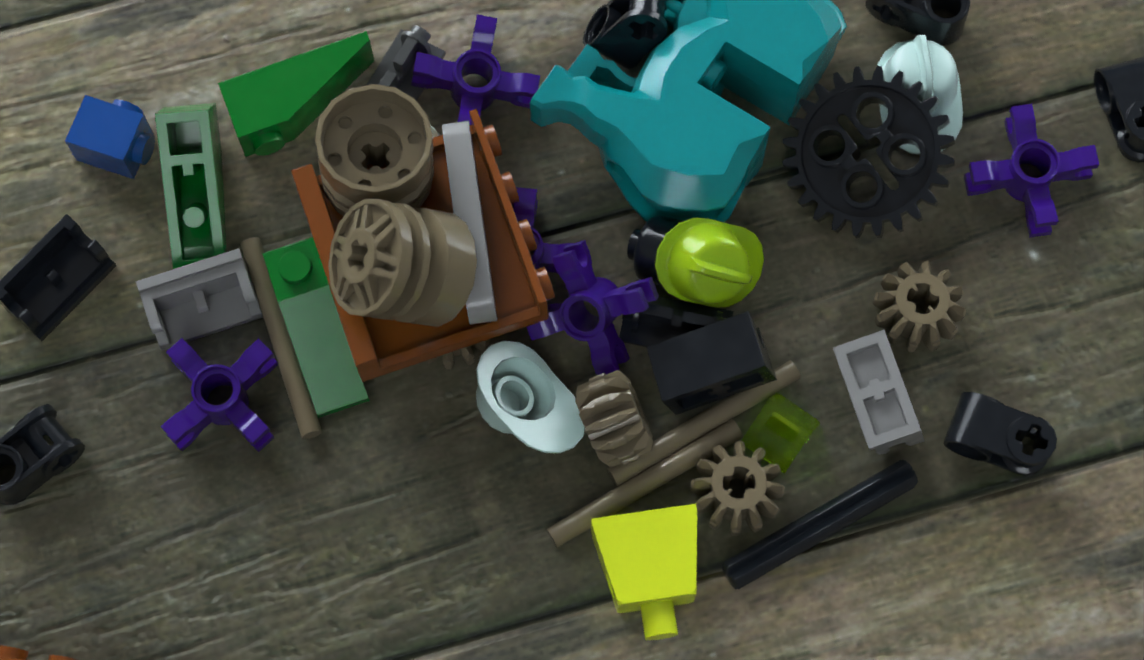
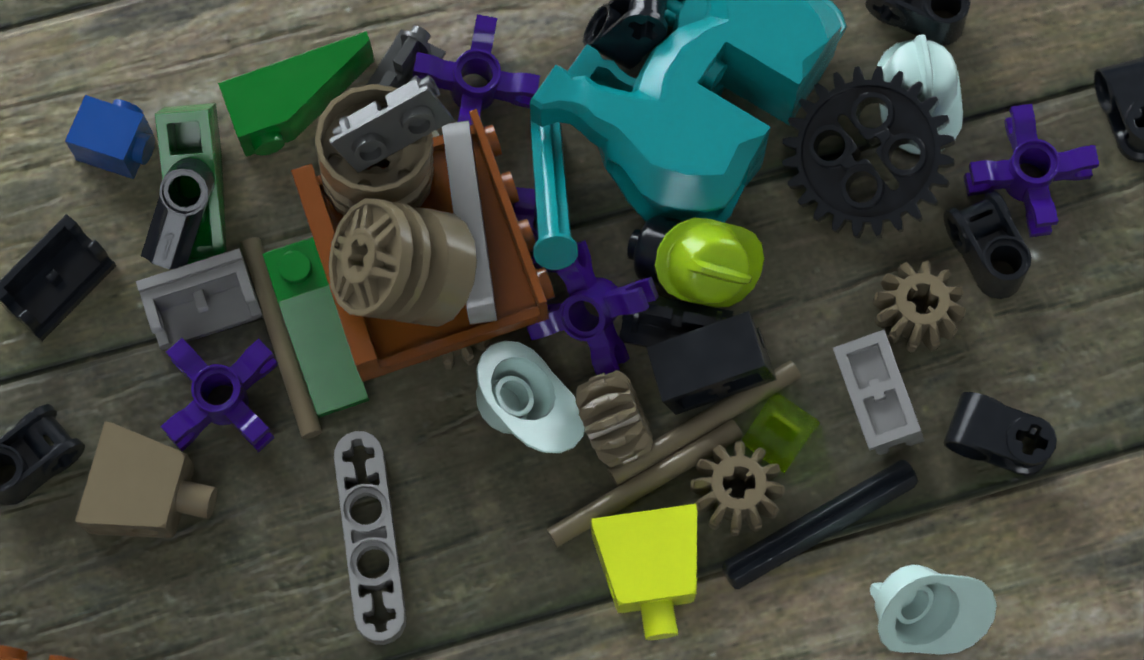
none -> dark tan torso [75,421,217,538]
none -> black piece [141,158,215,269]
none -> dark grey hinge [329,75,454,173]
none -> light grey beam [334,431,407,645]
none -> teal axle [530,121,578,270]
none -> light aqua piece [870,564,997,655]
none -> black piece [943,190,1032,299]

